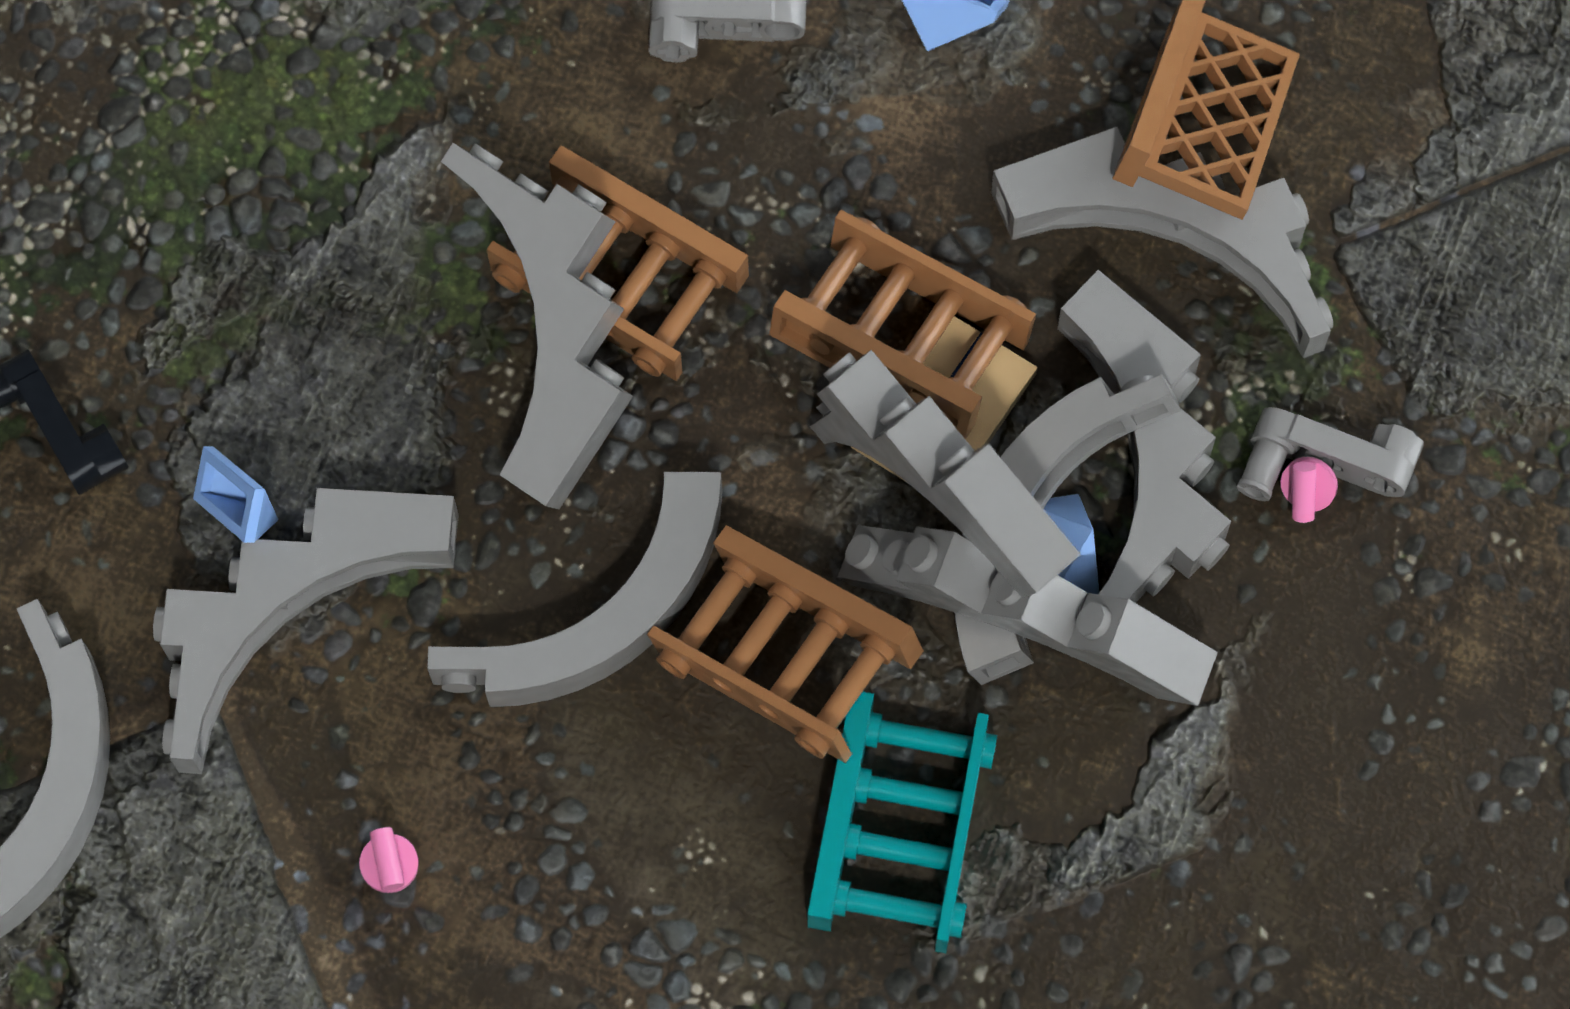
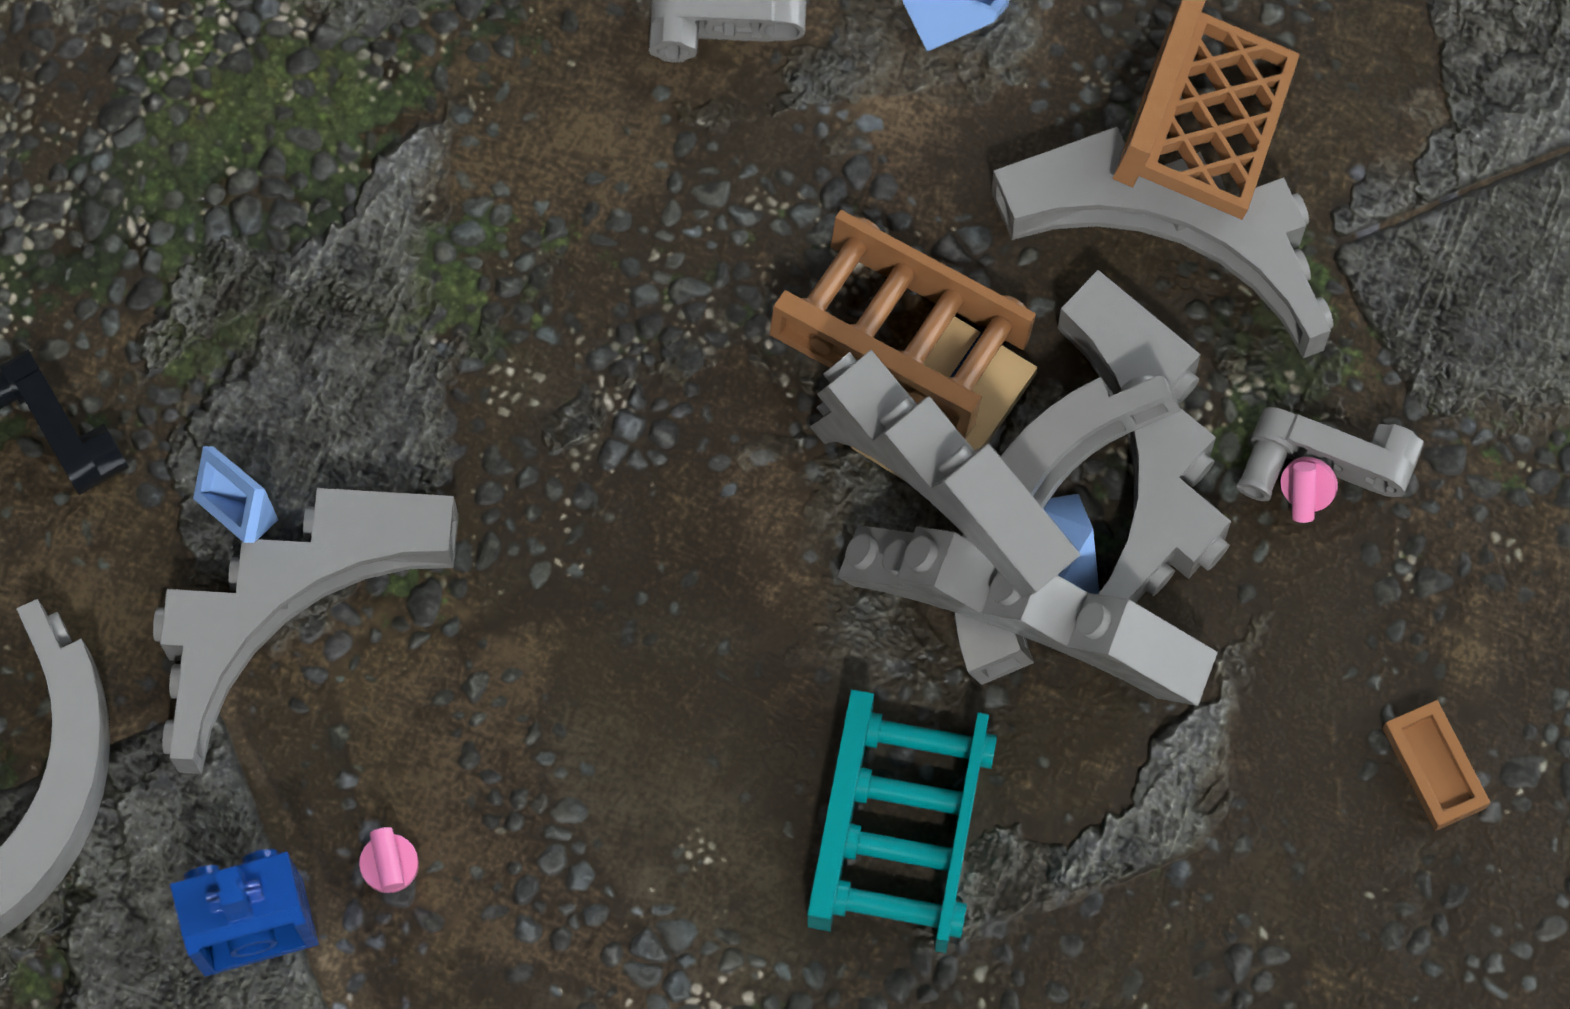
light grey arch [427,472,723,707] -> none
light grey arch [441,143,633,509] -> none
medium nougat fence [487,145,749,382] -> none
medium nougat fence [647,525,923,763] -> none
none -> blue hinge [170,849,319,977]
none -> medium nougat tile [1382,700,1491,831]

